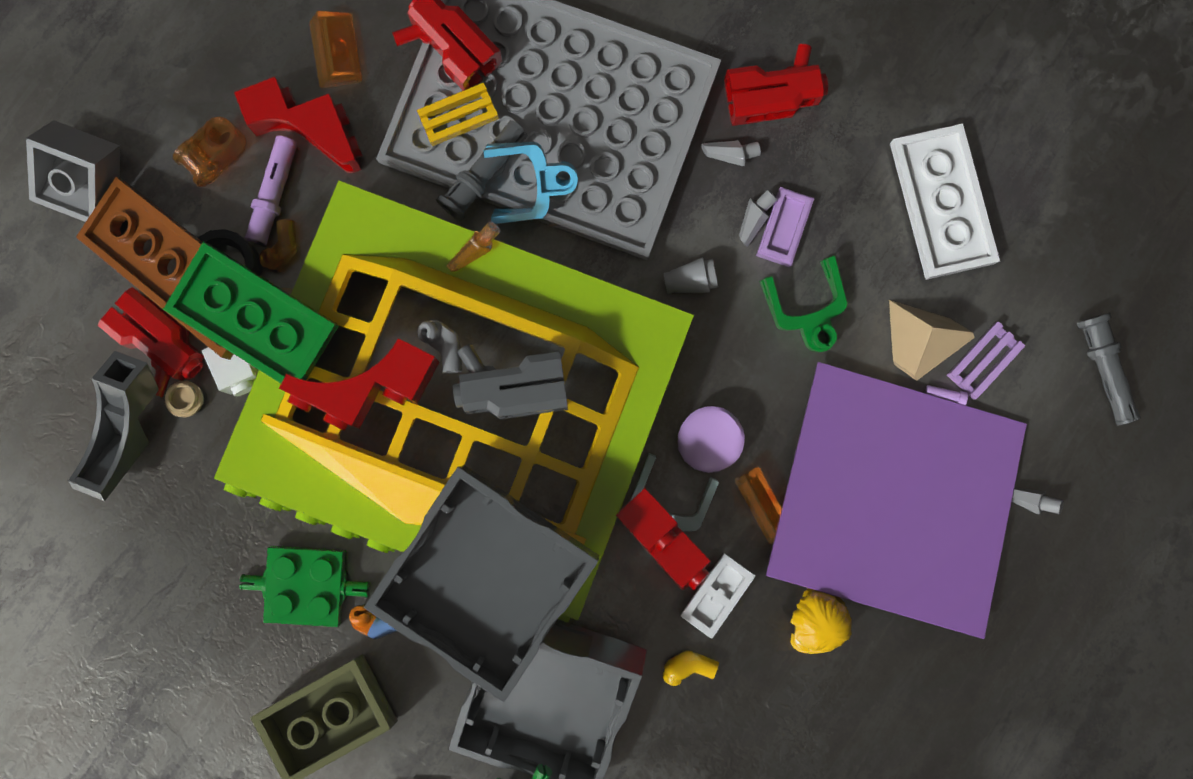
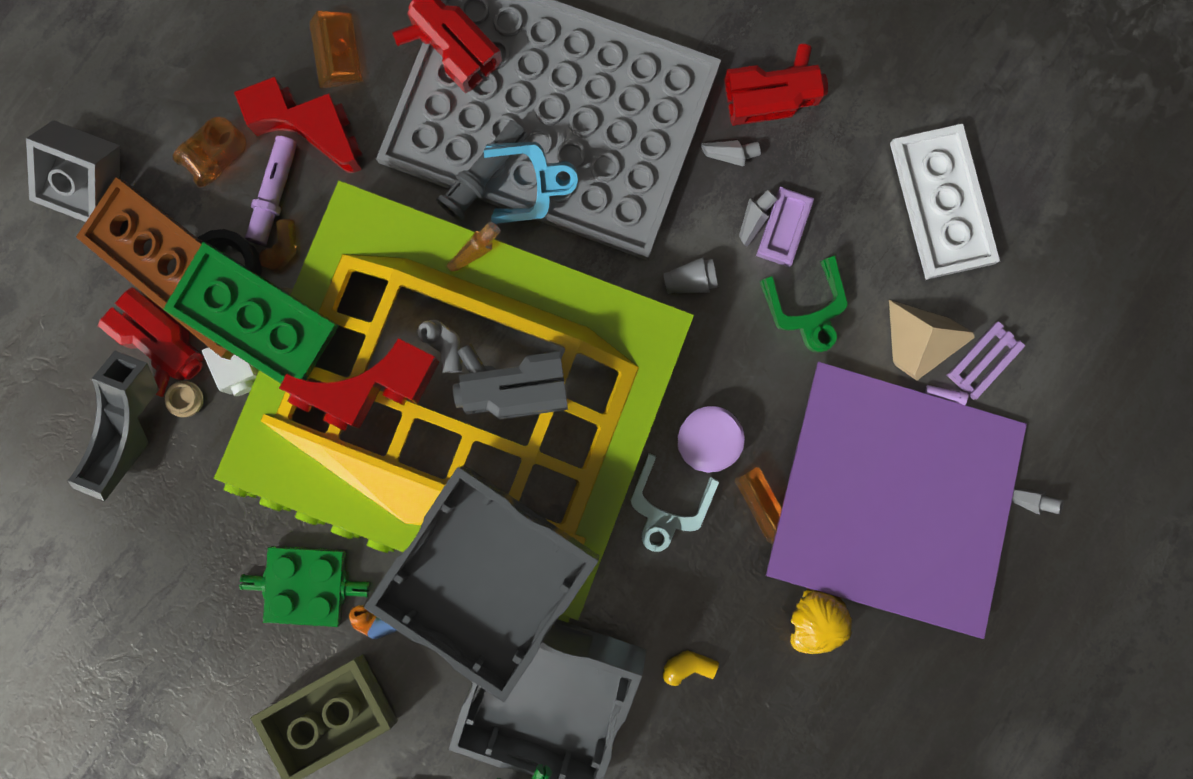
yellow tile [417,83,499,146] -> none
red arch [616,488,711,591] -> none
white hinge [680,553,755,639] -> none
dark grey pin [1077,312,1141,425] -> none

